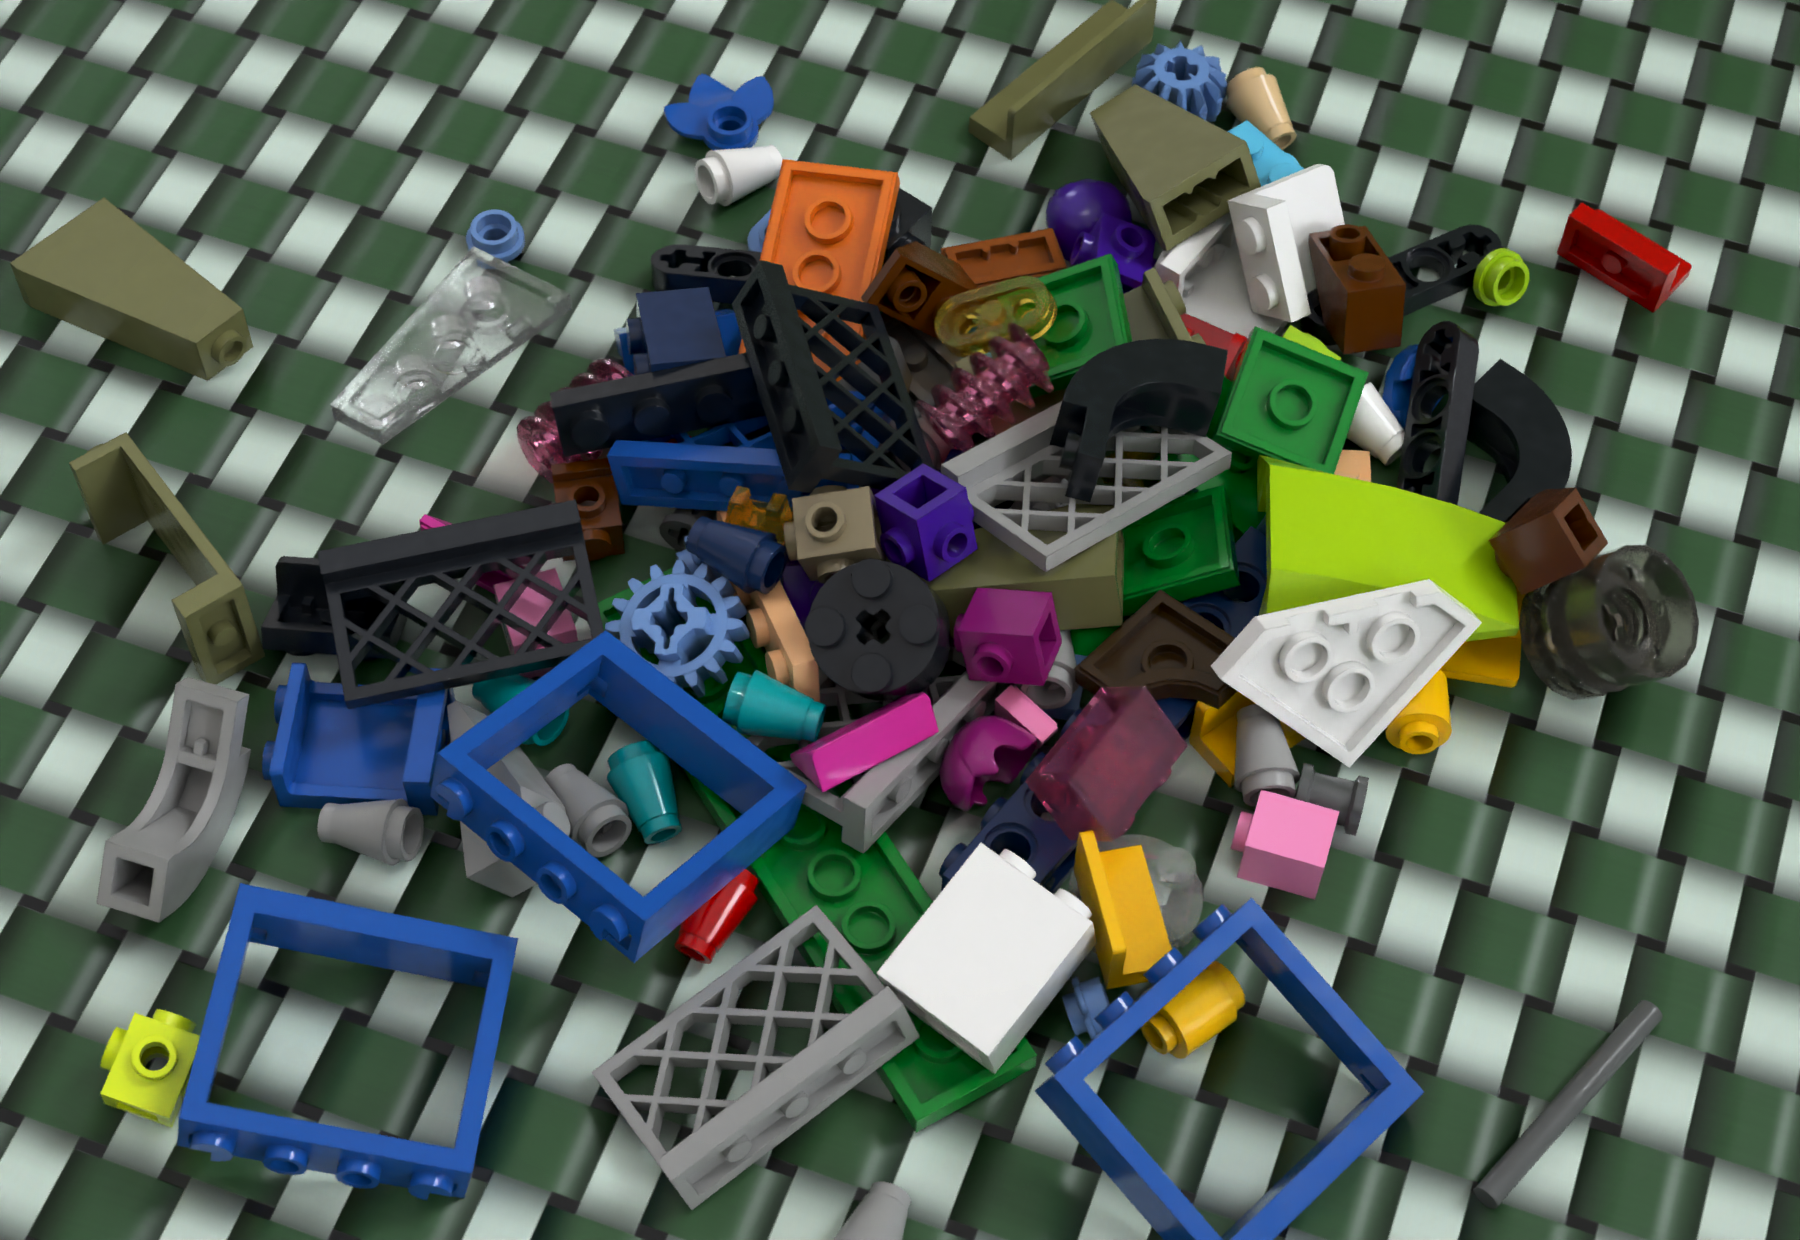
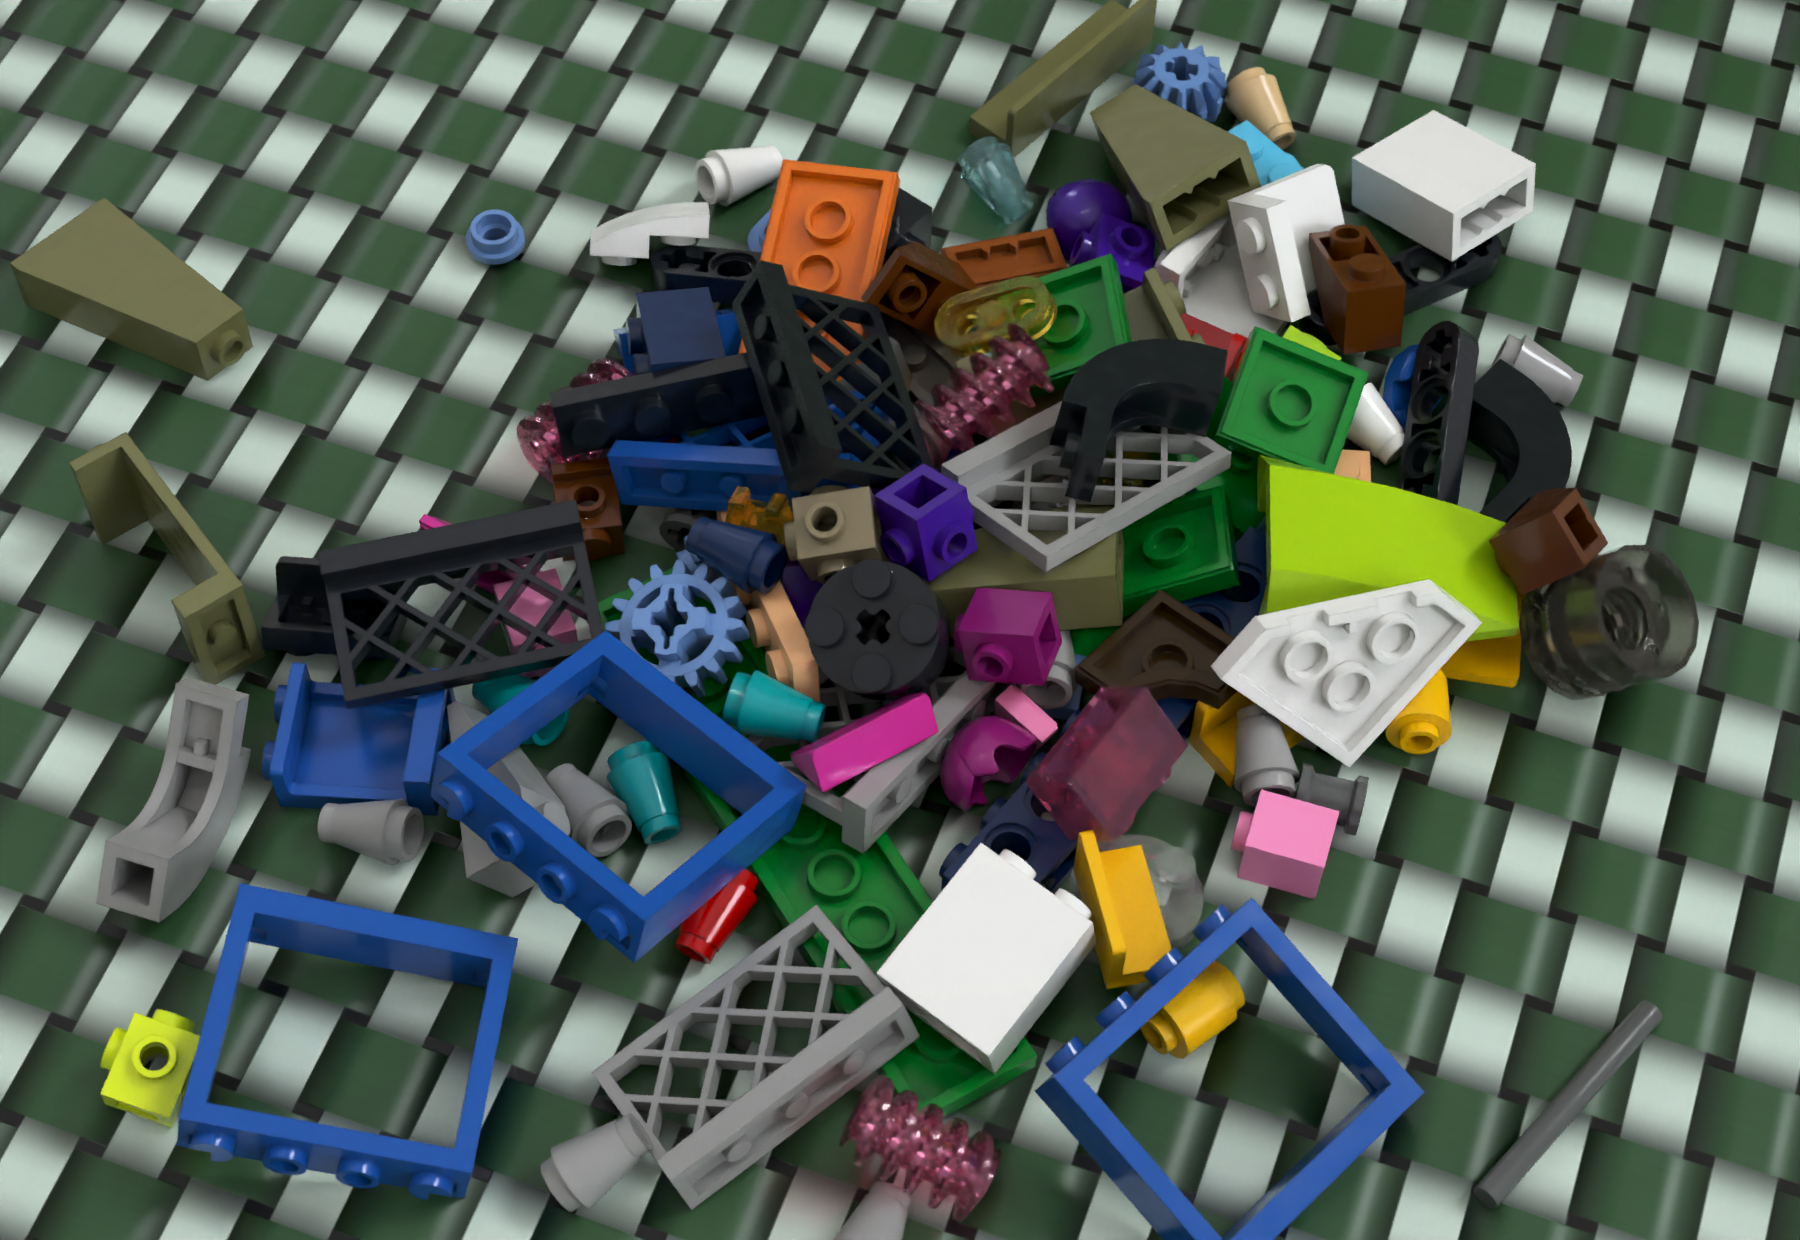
clear wing [330,246,572,444] -> none
blue plate [664,73,774,150] -> none
medium blue plate [1062,976,1110,1039] -> none
lime plate [1473,248,1530,306] -> none
red panel [1557,203,1692,313] -> none
none -> light grey cone [540,1113,652,1212]
none -> white slope [590,202,710,266]
none -> clear pink piece [839,1076,1002,1223]
none -> clear light blue cone [959,136,1033,224]
none -> white brick [1352,110,1536,262]
none -> light grey cone [1491,334,1583,407]

